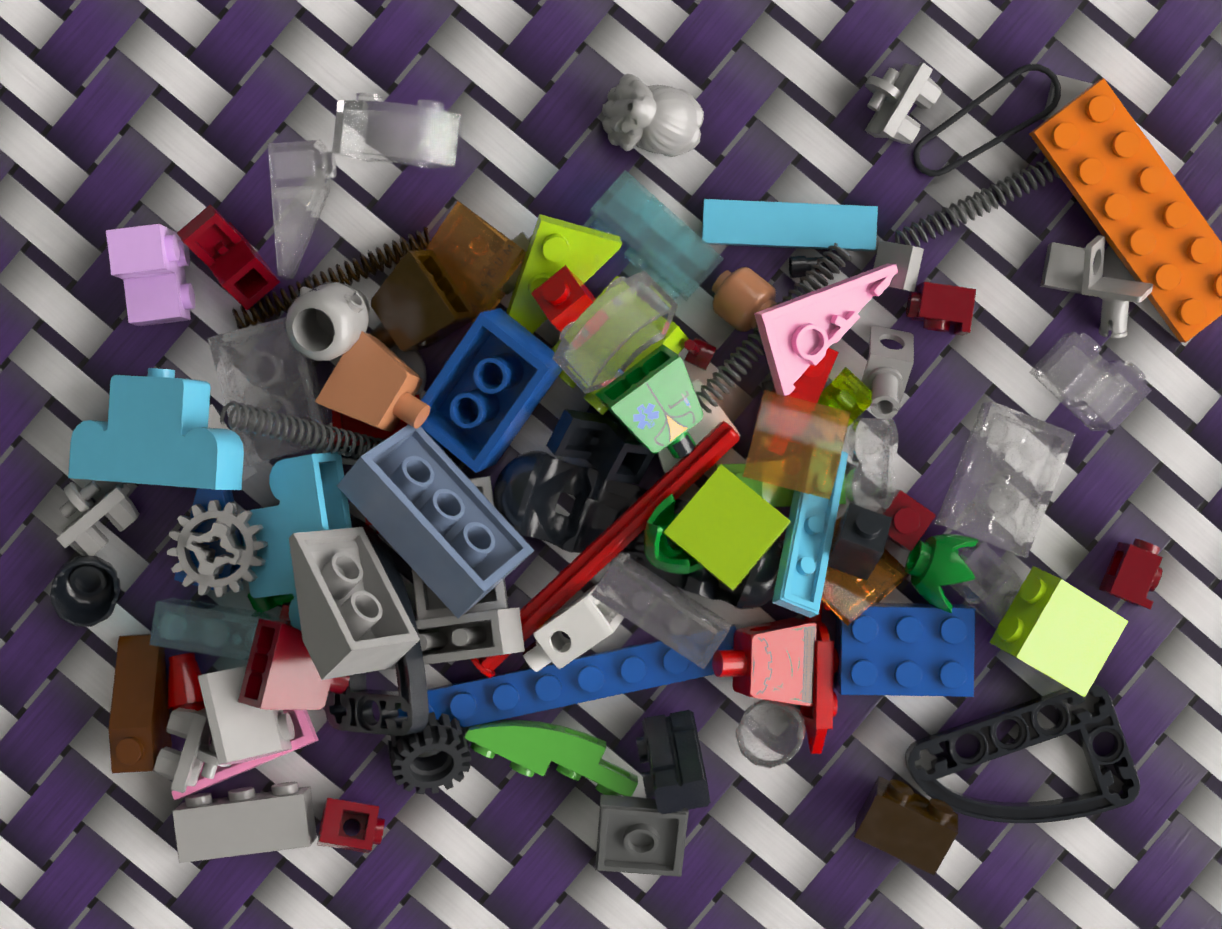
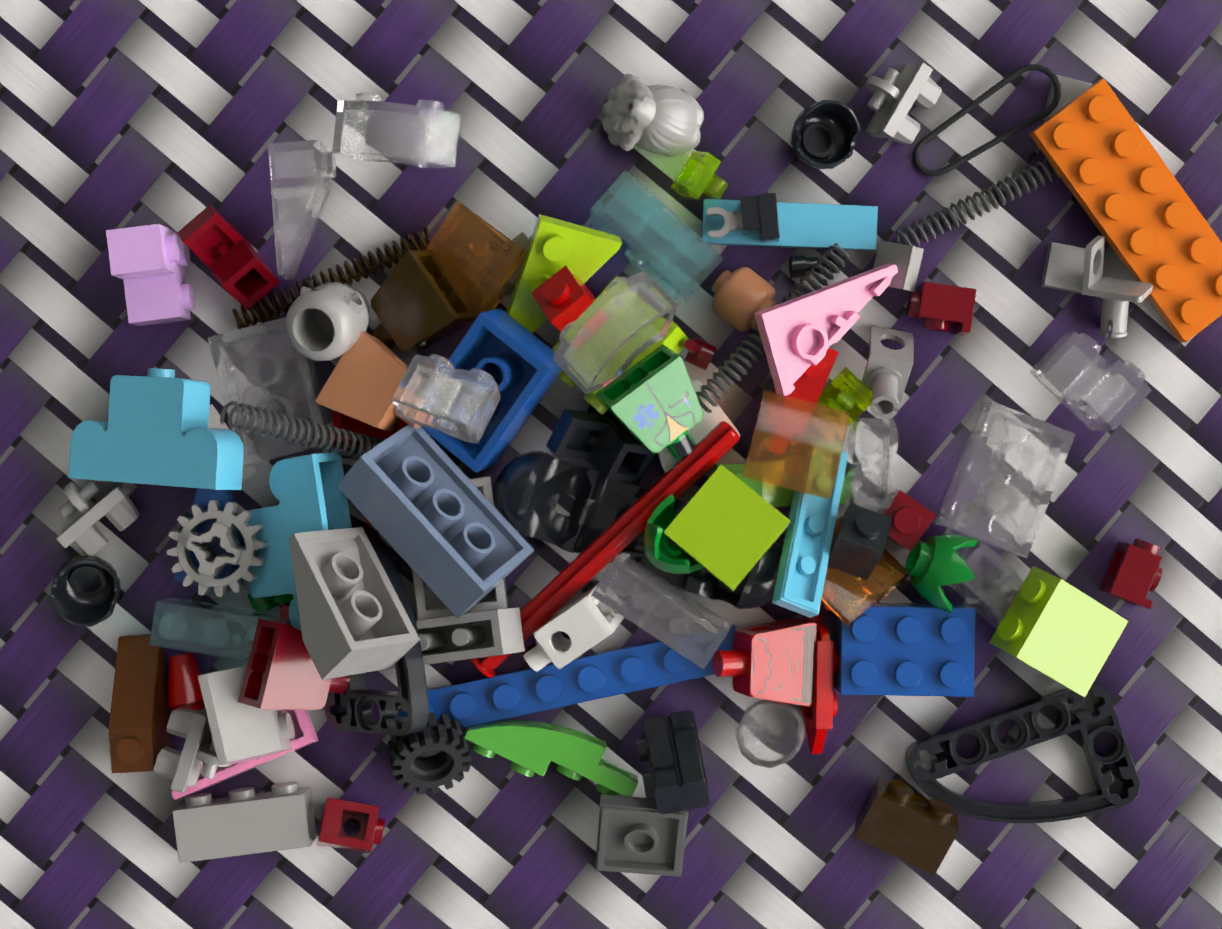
none -> clear brick [391,354,501,443]
none -> clear neon green tile [670,151,729,199]
none -> black piece [706,193,780,243]
none -> black hair [791,100,861,169]

